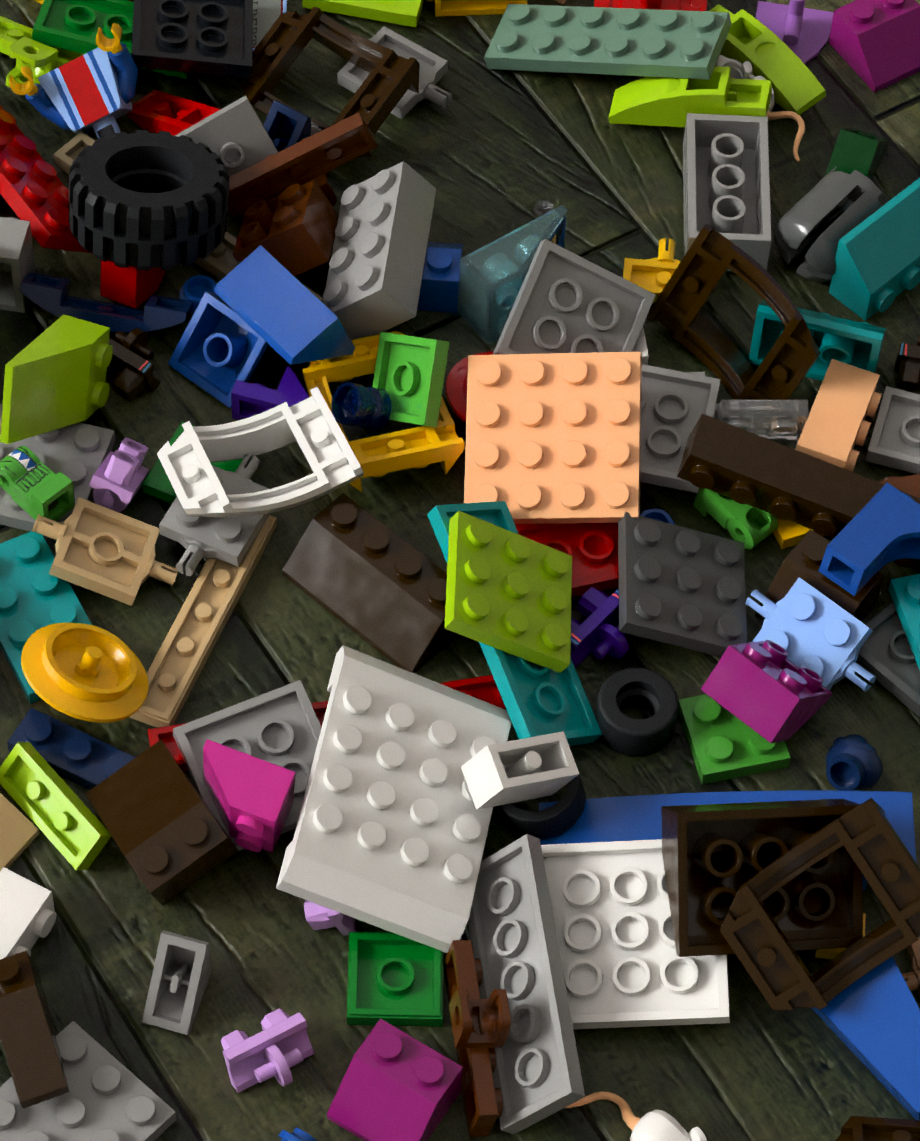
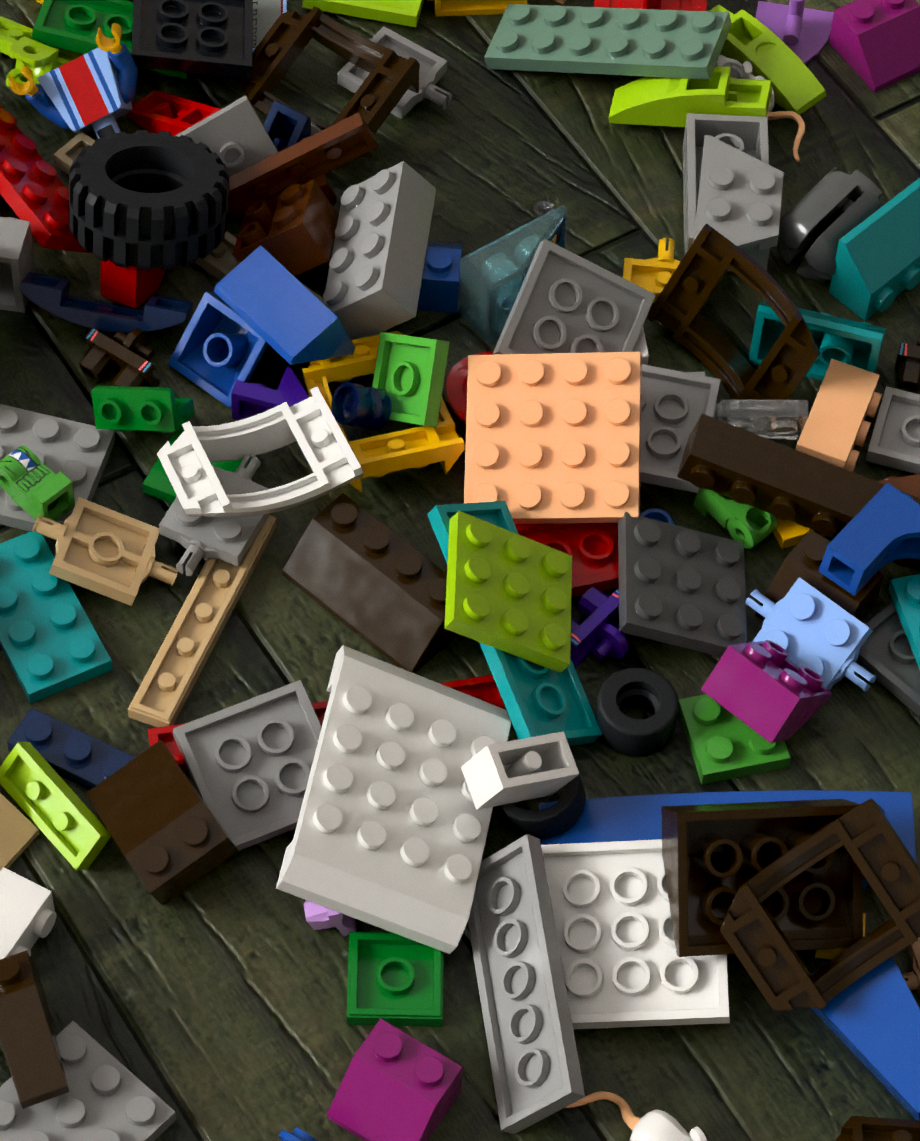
lime slope [0,314,113,444] -> none
yellow piece [21,623,149,723] -> none
lavender hips [89,437,150,512] -> none
light grey slope [142,930,211,1035] -> none
blue plate [179,275,216,314] -> none
dark pink slope [203,739,296,853] -> none
lavender hips [221,1008,314,1093] -> none
reddish brown plate [443,940,511,1137] -> none
dark green slope [825,128,889,180] -> none
dark blue animal [825,734,883,791] -> none
none -> green bracket [91,386,195,433]
none -> light grey wing [694,135,784,252]

